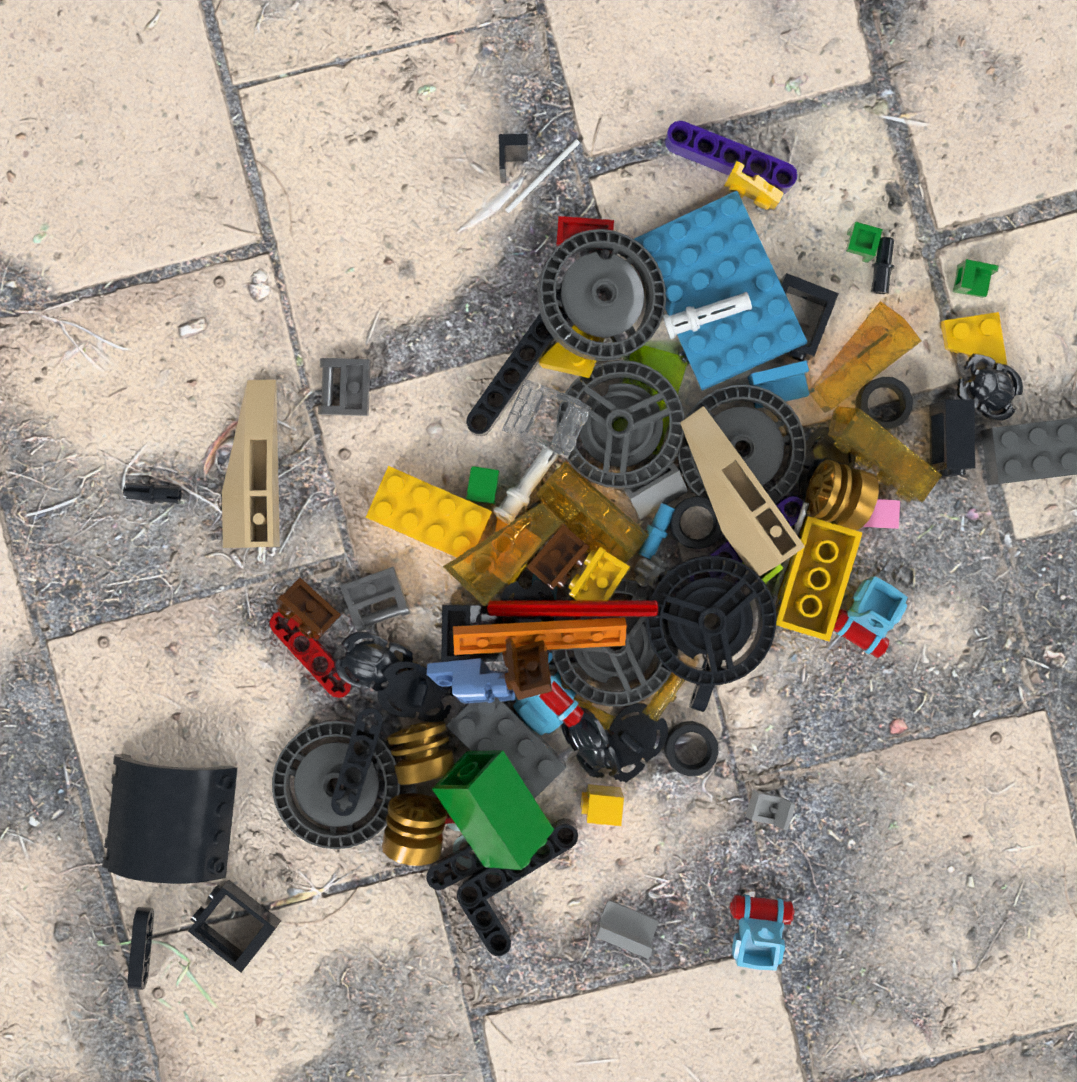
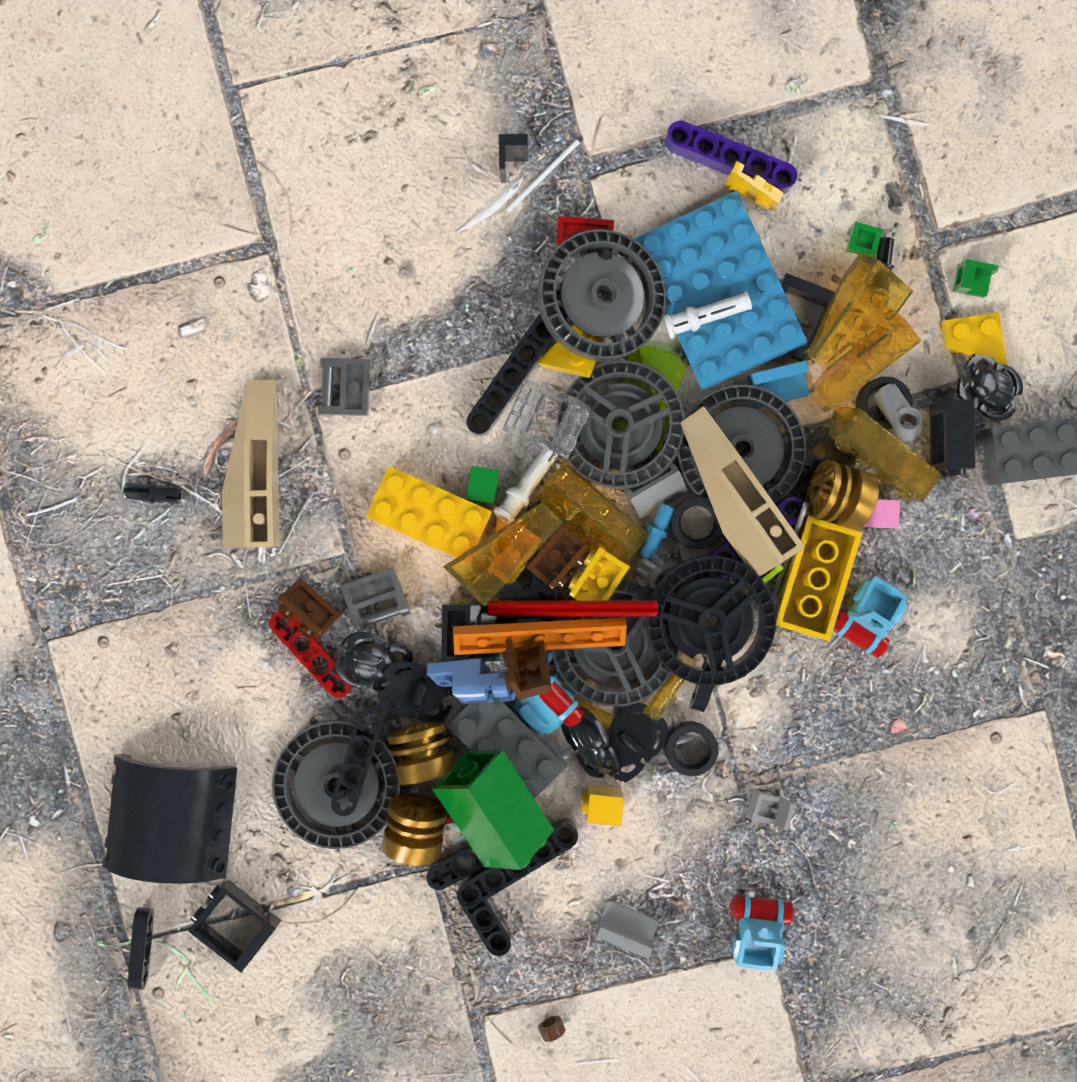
none -> reddish brown axle [538,1015,566,1042]
none -> clear yellow wedge [807,253,913,370]
none -> light grey piece [873,383,922,442]

